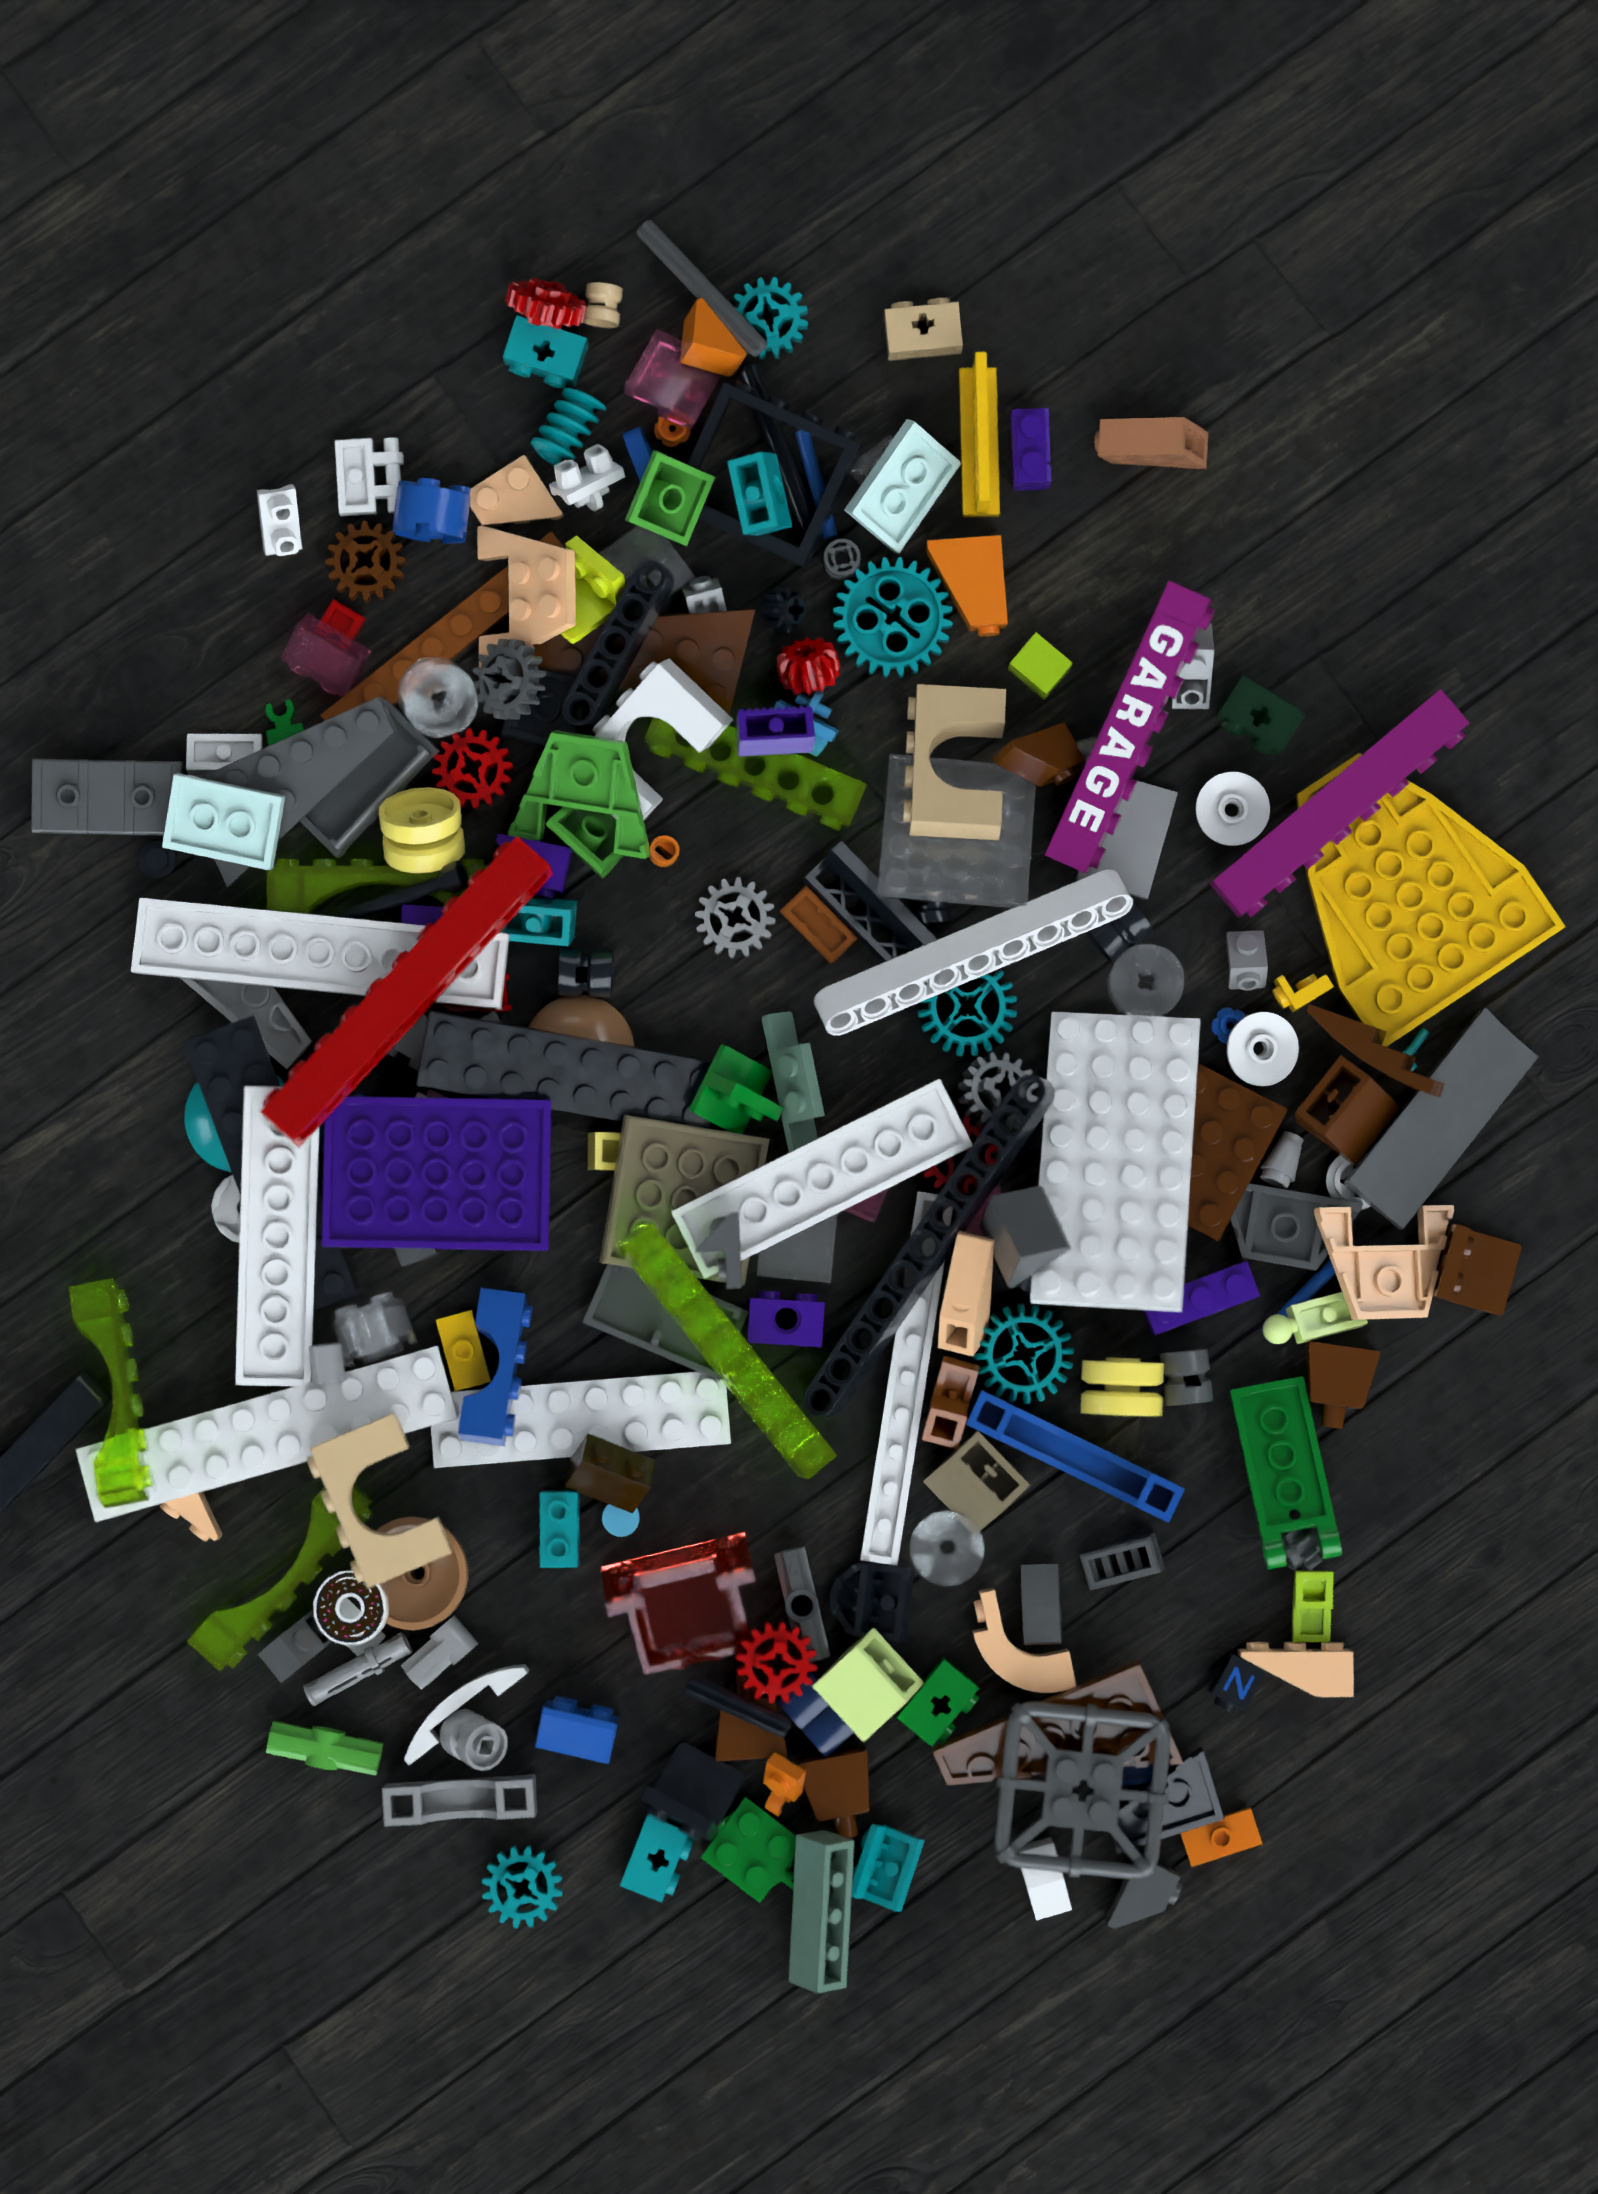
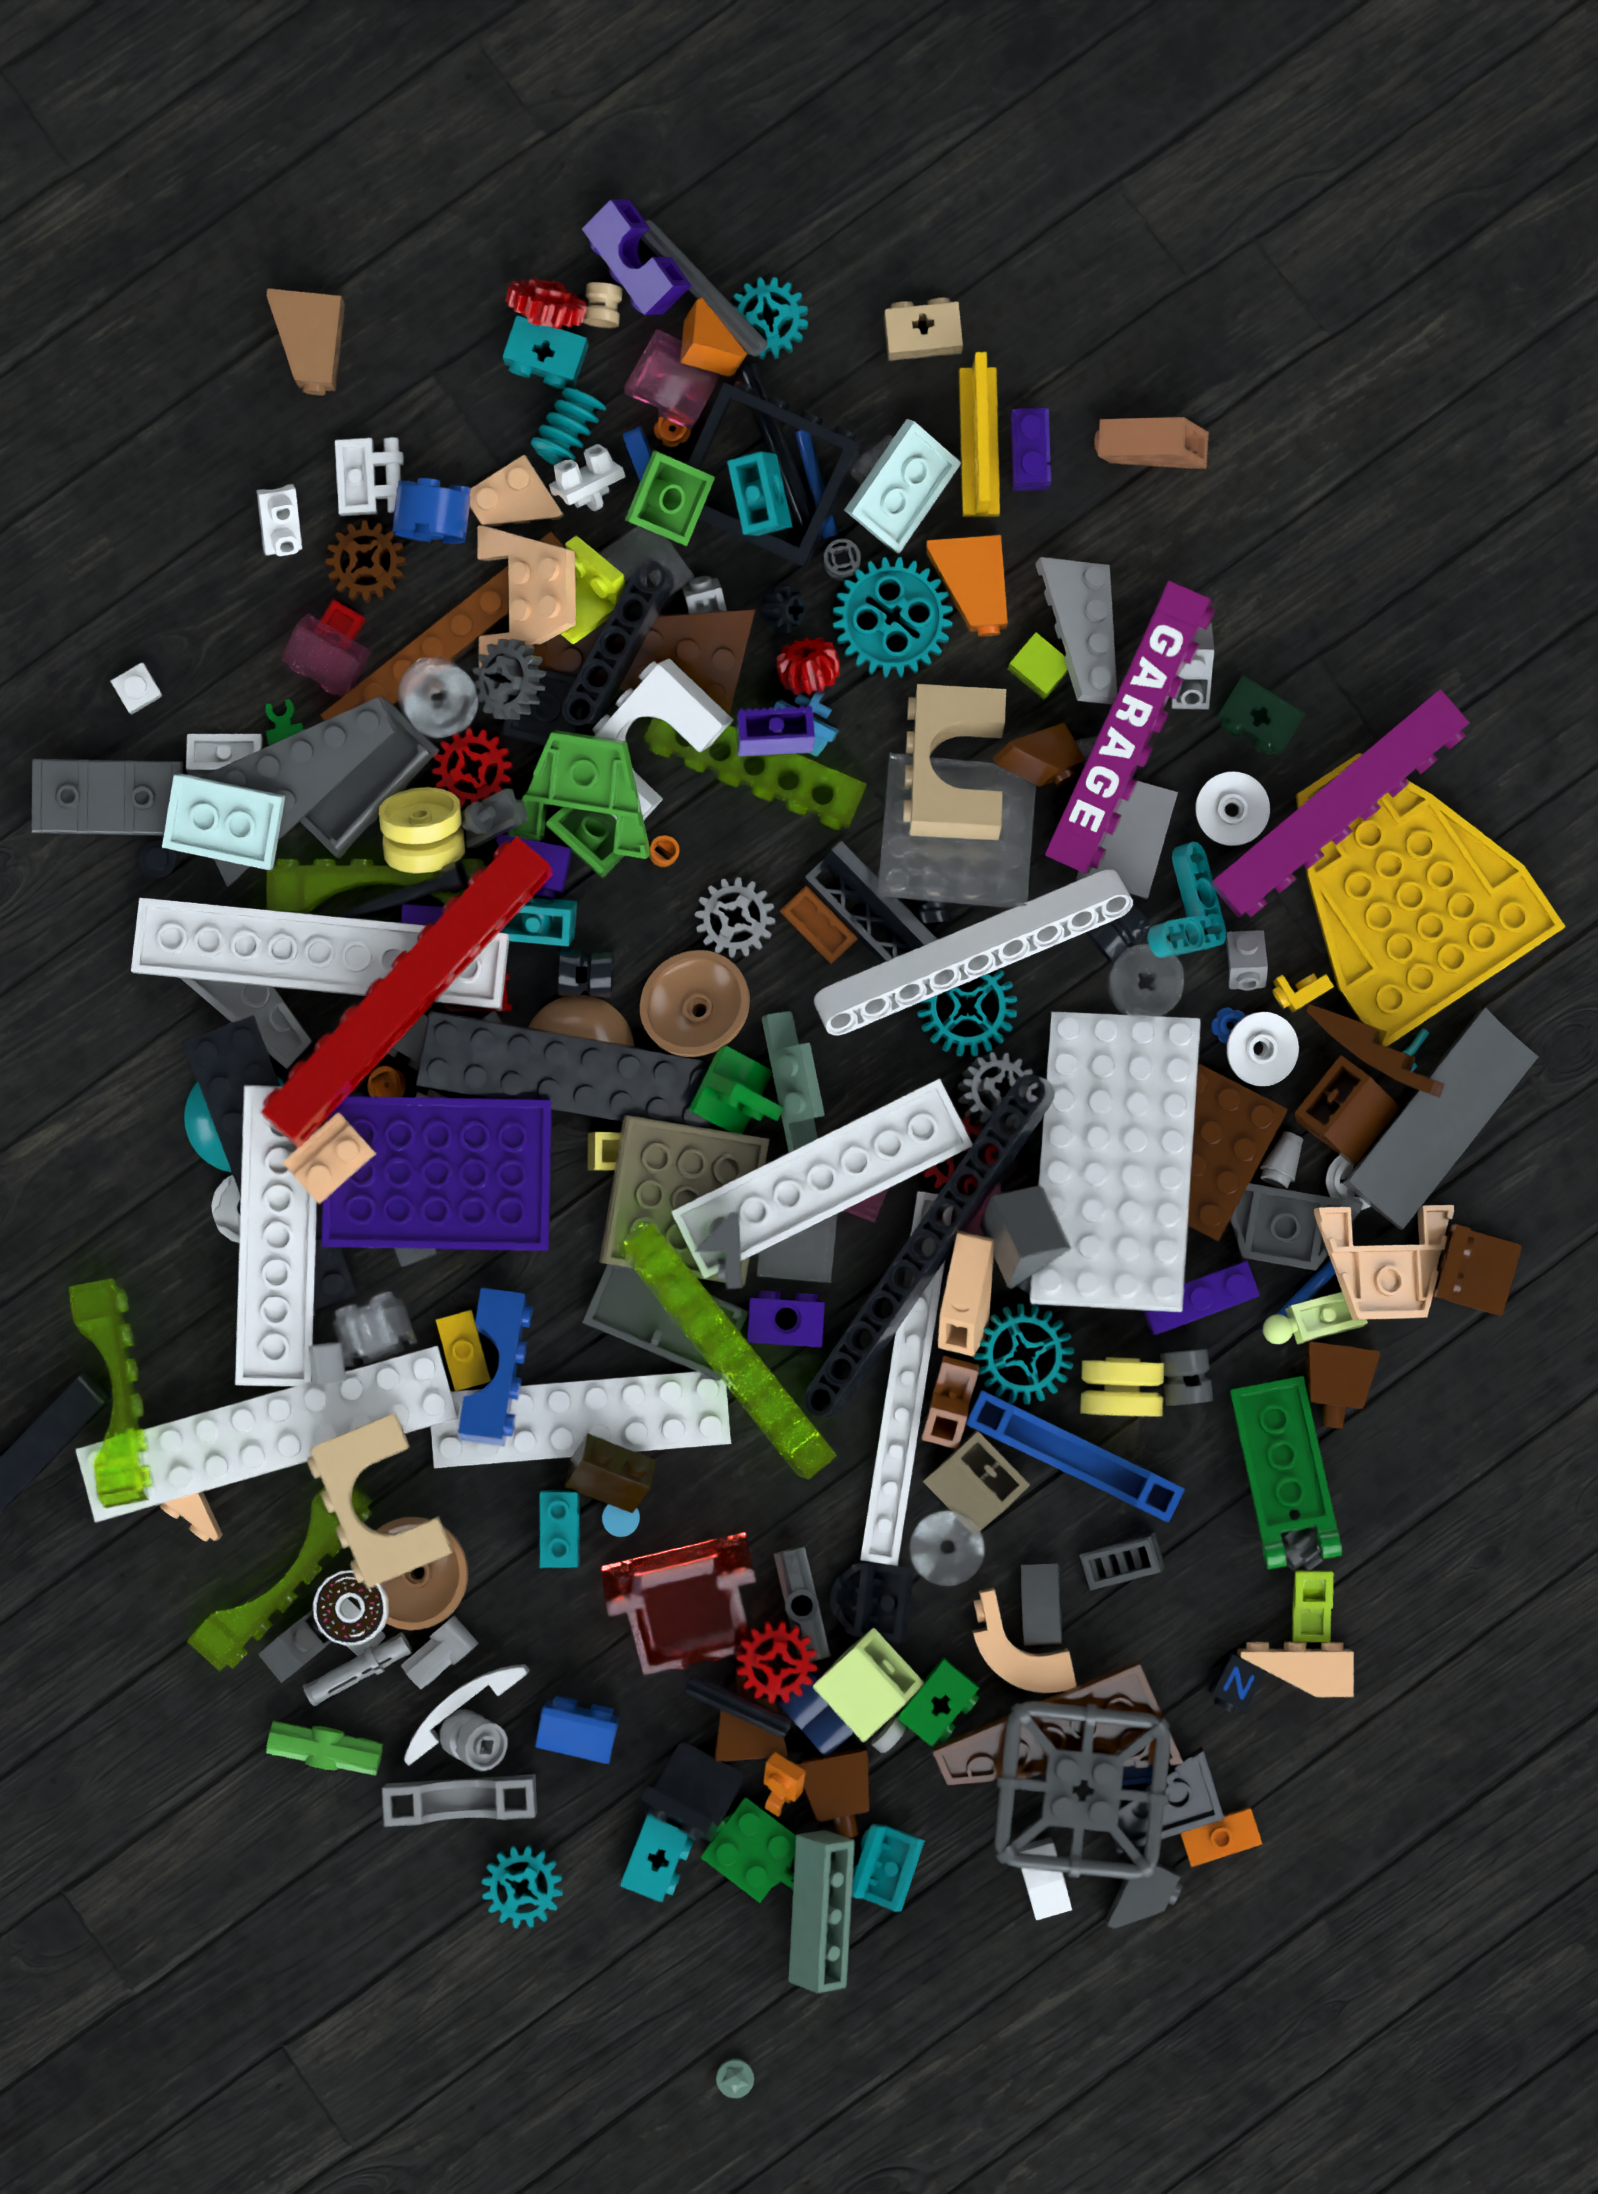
none -> white plate [111,662,163,715]
none -> medium nougat slope [267,288,345,395]
none -> light nougat plate [282,1112,376,1204]
none -> orange tile [367,1066,406,1097]
none -> dark grey hips [461,789,528,848]
none -> arch [582,200,692,315]
none -> medium nougat dish [640,950,750,1057]
none -> sand green tile [717,2058,754,2098]
none -> light grey tile [871,1716,906,1753]
none -> light grey wing [1035,557,1117,704]
none -> teal beam [1148,842,1226,958]

